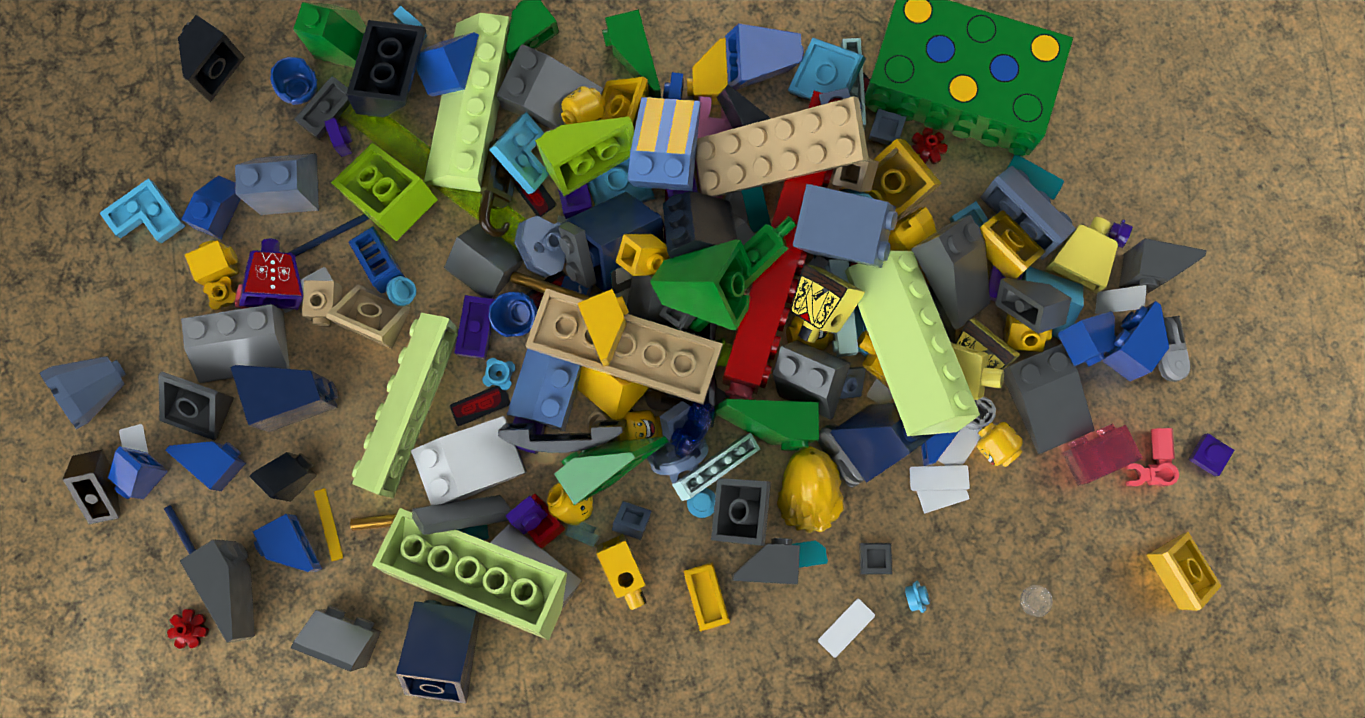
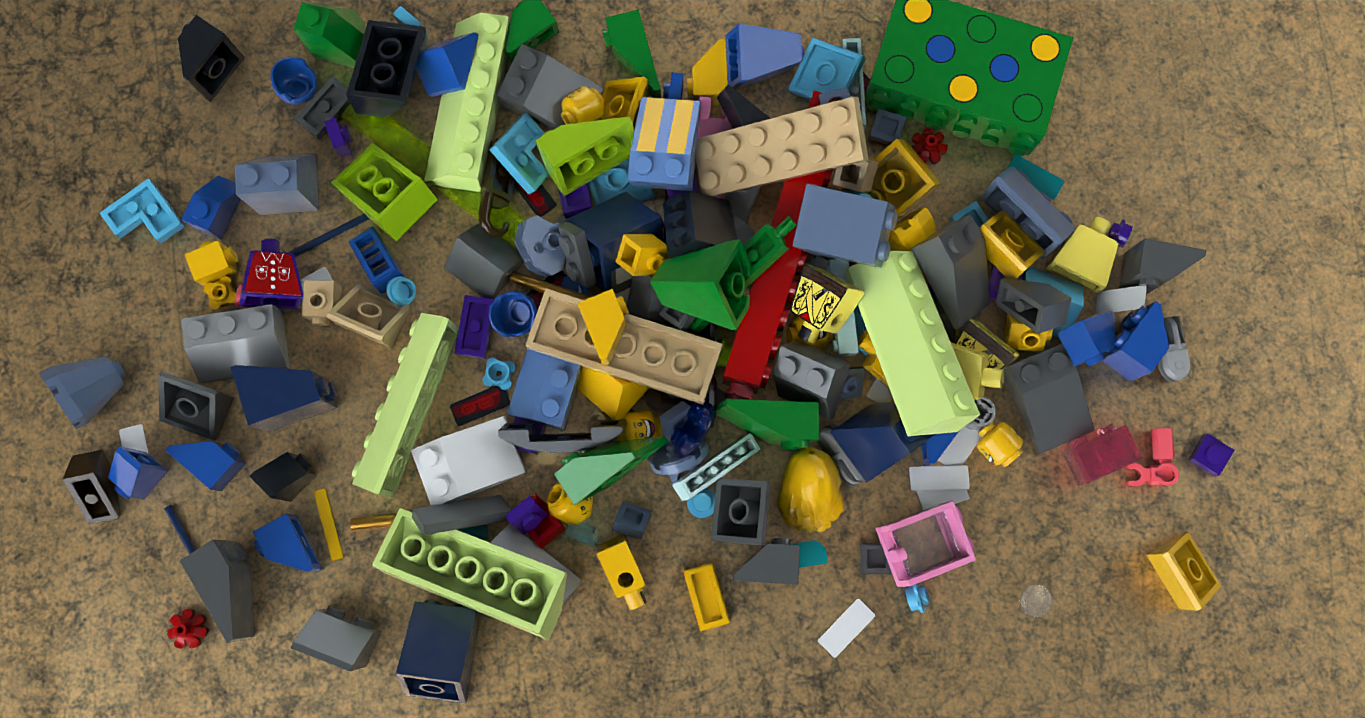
teal sticker [741,186,771,232] -> none
none -> window [875,501,976,587]

